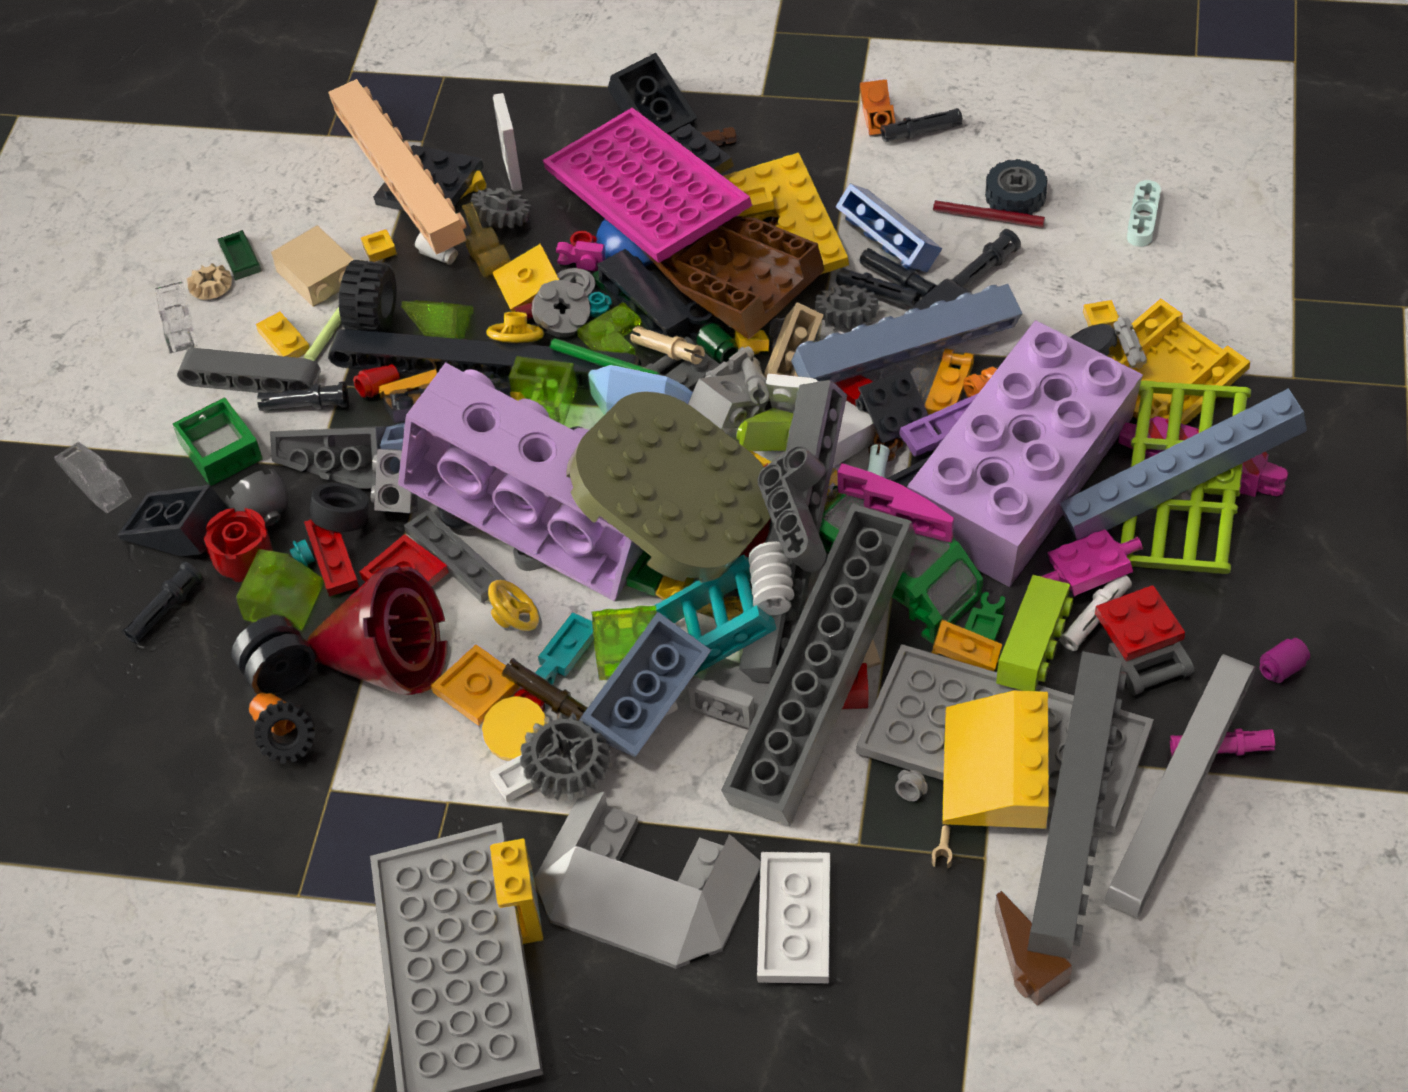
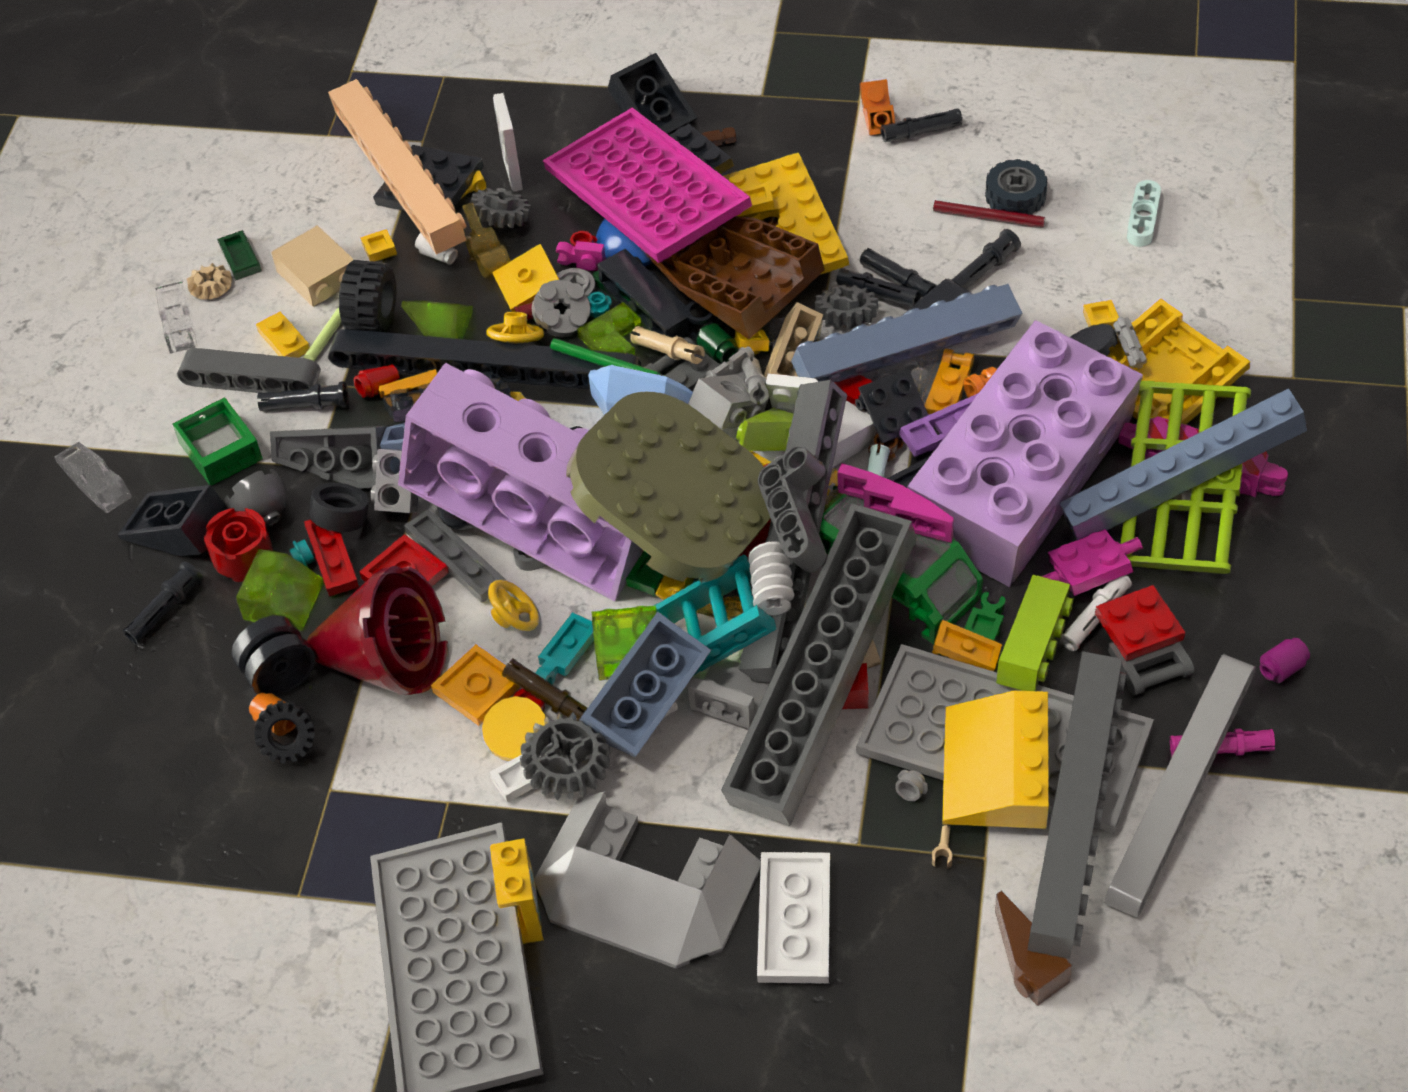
clear neon green brick [509,356,577,425] -> none
brick [835,183,943,272] -> none

